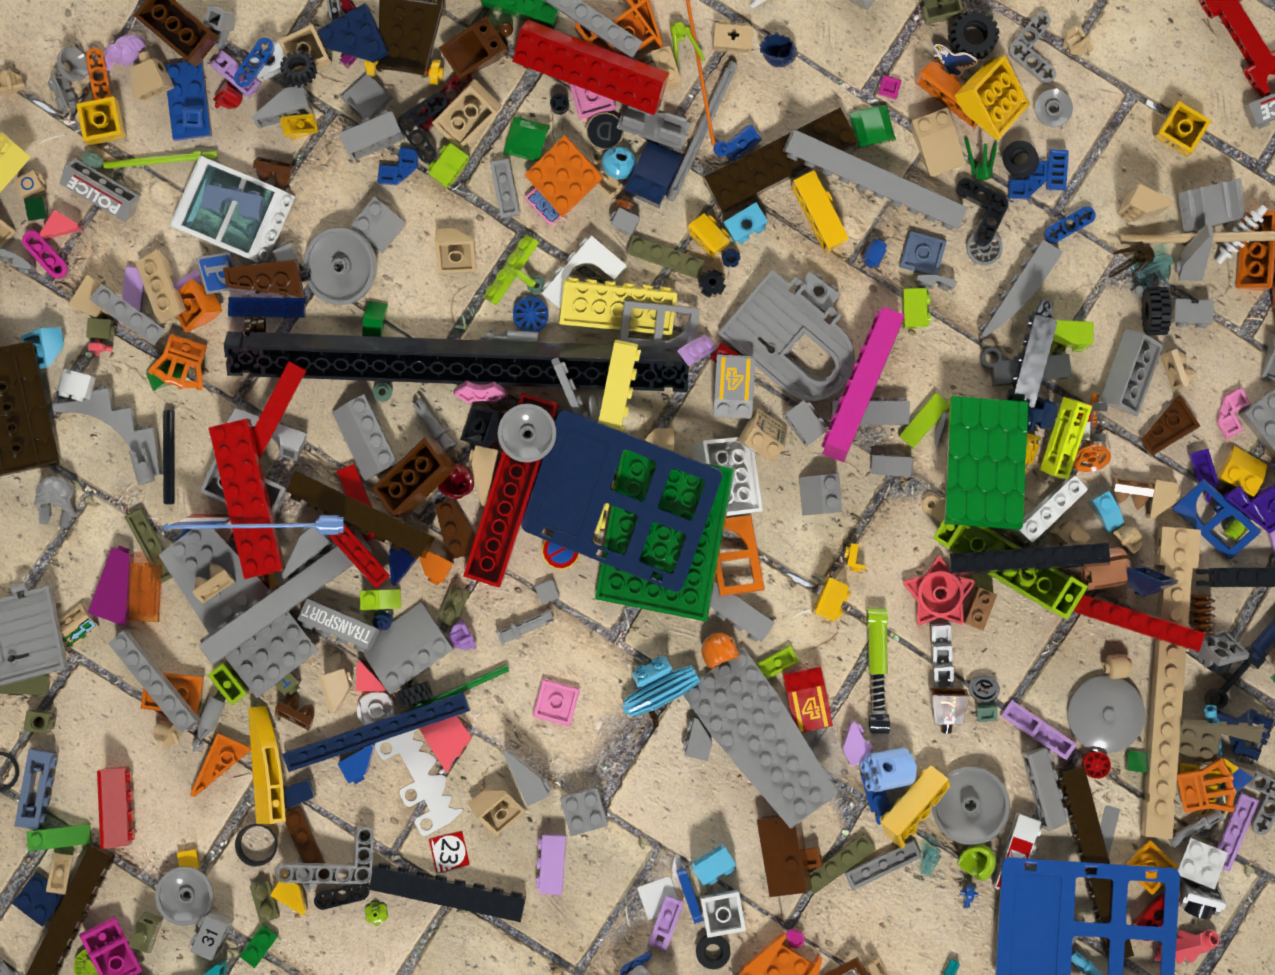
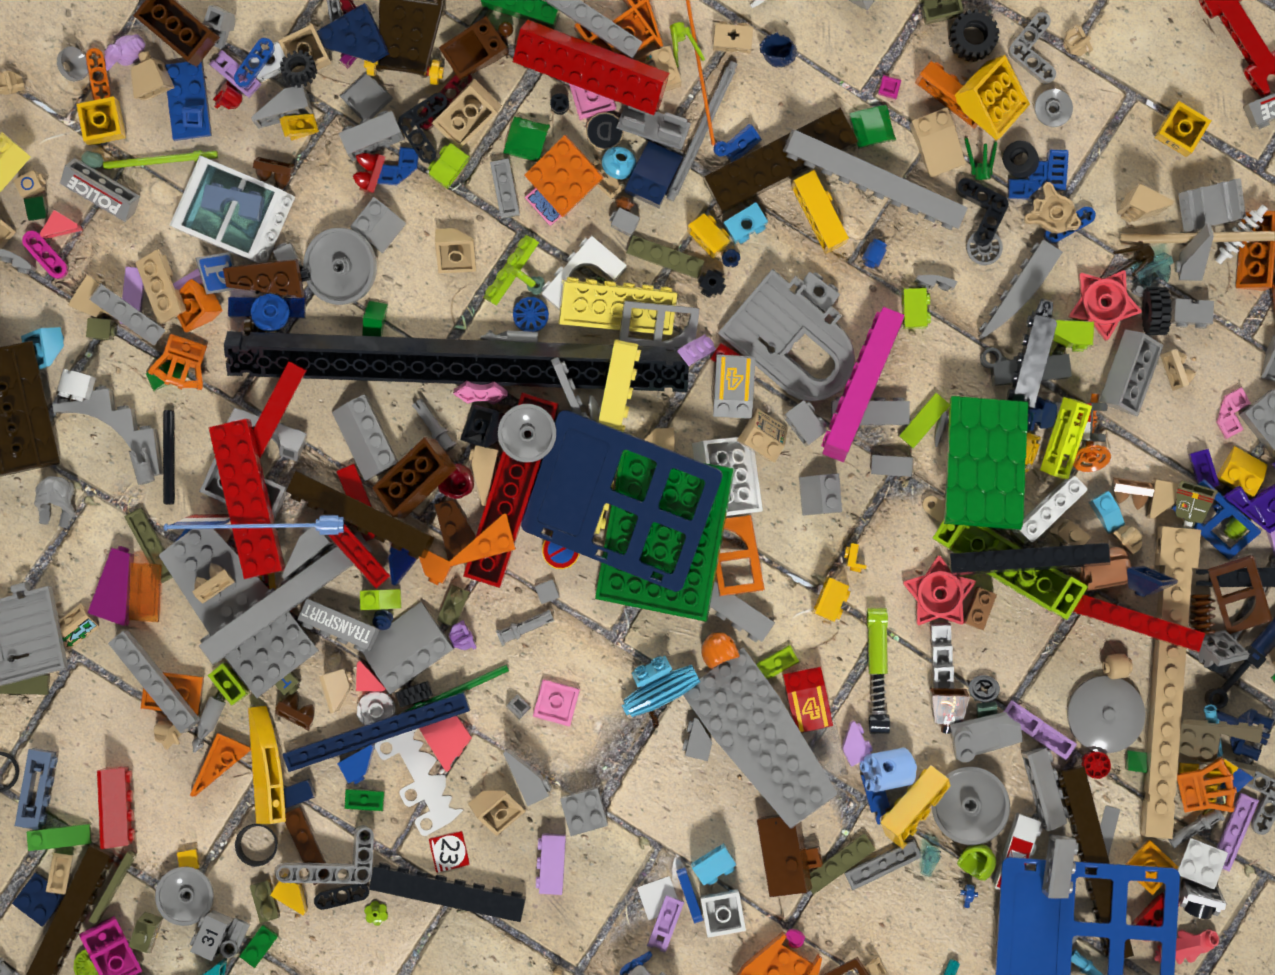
olive brick [23,710,56,733] -> none
light grey hinge [48,73,78,114] -> none
coral piece [88,339,112,356] -> none
light grey bar [298,856,316,892] -> none
sand green plate [373,383,392,402] -> none
black tyre [696,935,731,970] -> none
sand blue tile [899,230,947,275] -> none
sticker [932,44,978,77] -> none
reddish brown wing [1140,394,1200,457] -> none
none -> olive tile [89,850,137,924]
none -> light grey piece [220,918,250,958]
none -> blue tile [251,293,290,332]
none -> green plate [344,789,385,811]
none -> red tile [353,153,386,193]
none -> orange wing [449,514,516,567]
none -> light grey slope [506,694,531,720]
none -> light grey slope [950,712,1023,762]
none -> tan tile [1024,182,1081,233]
none -> light grey slope [1042,834,1078,898]
none -> coral plate [1068,270,1142,341]
none -> olive torso [1176,480,1218,529]
none -> reddish brown window [1208,555,1272,634]

